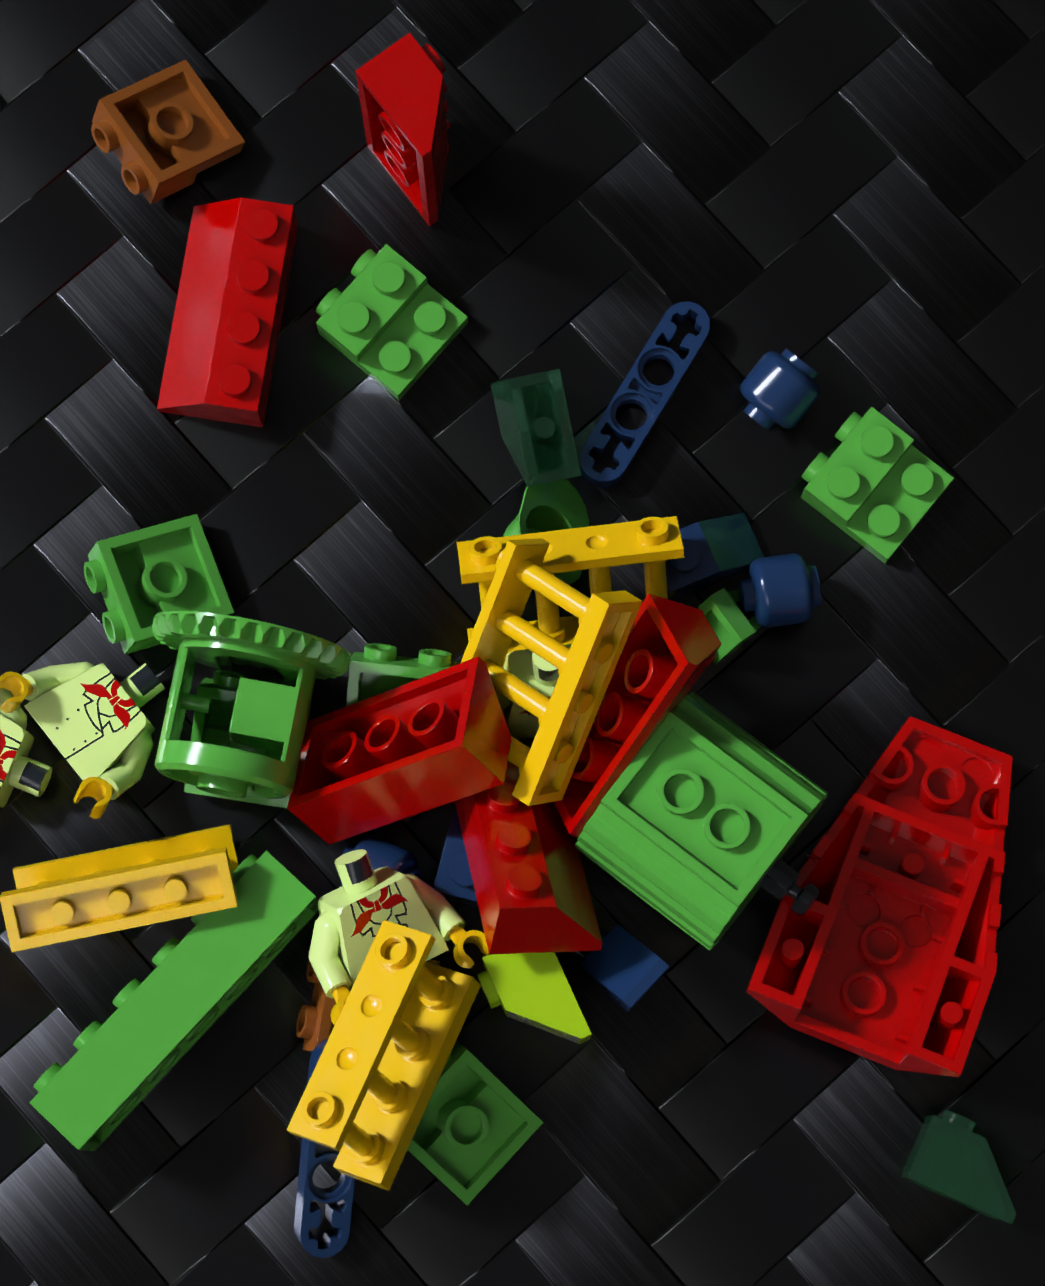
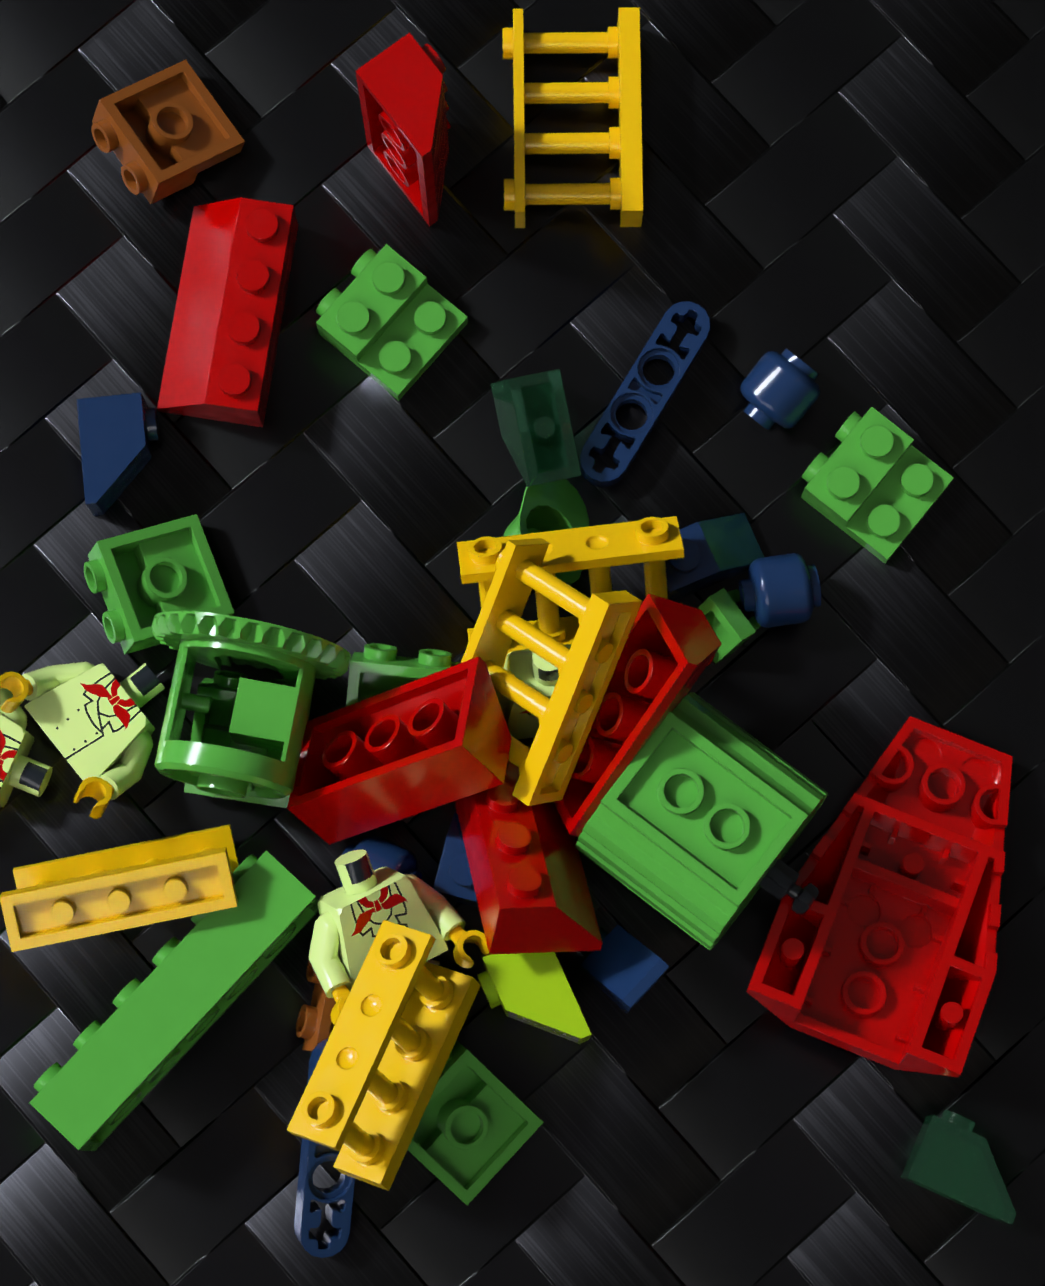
none -> dark blue slope [76,392,160,516]
none -> yellow fence [502,7,643,228]

